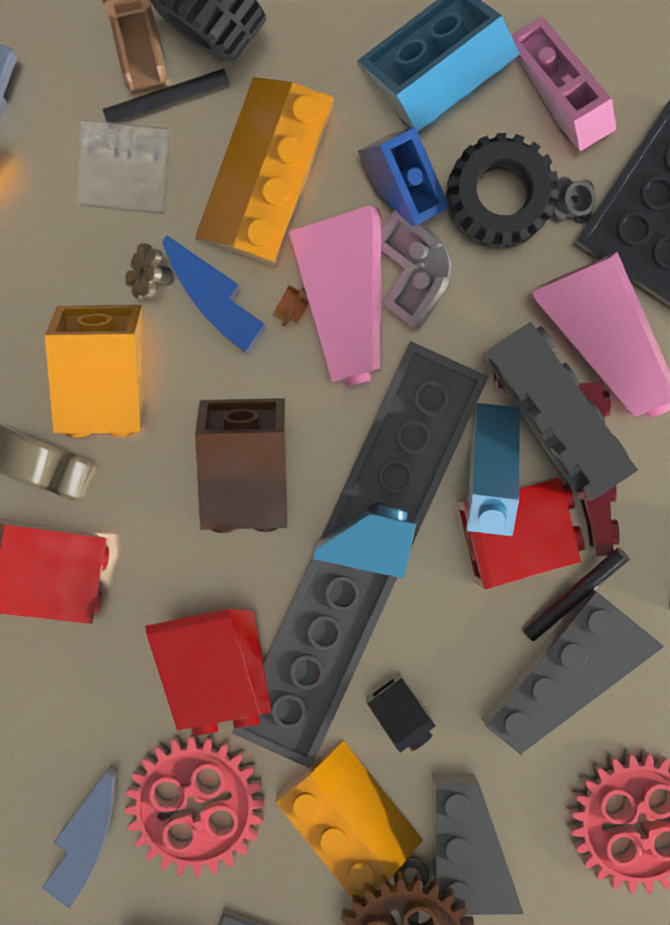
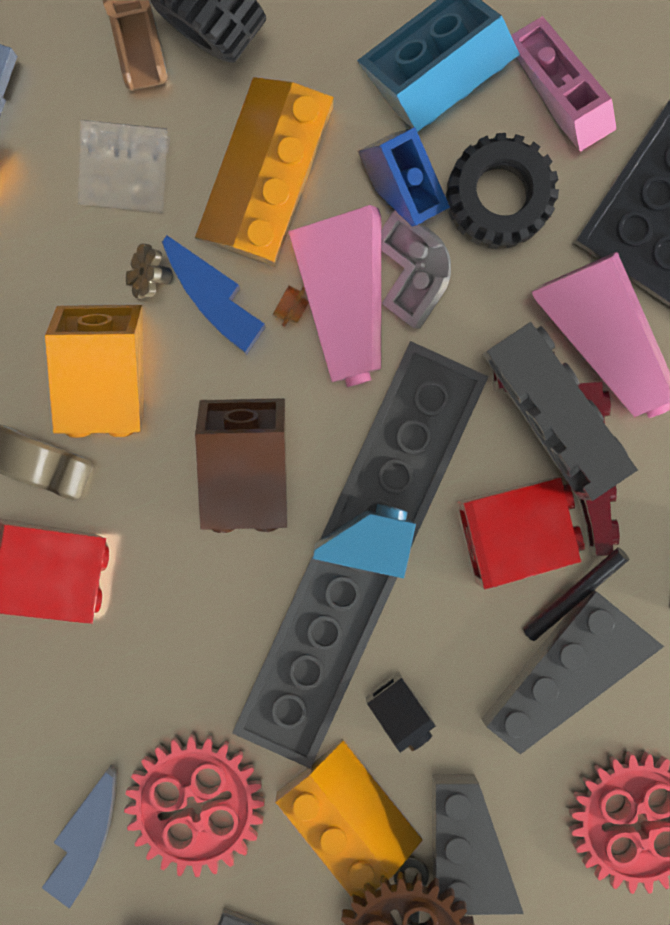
black bar [102,68,230,125] -> none
red slope [145,608,272,736] -> none
dark azure brick [467,403,520,536] -> none
dark grey plate [553,176,596,222] -> none

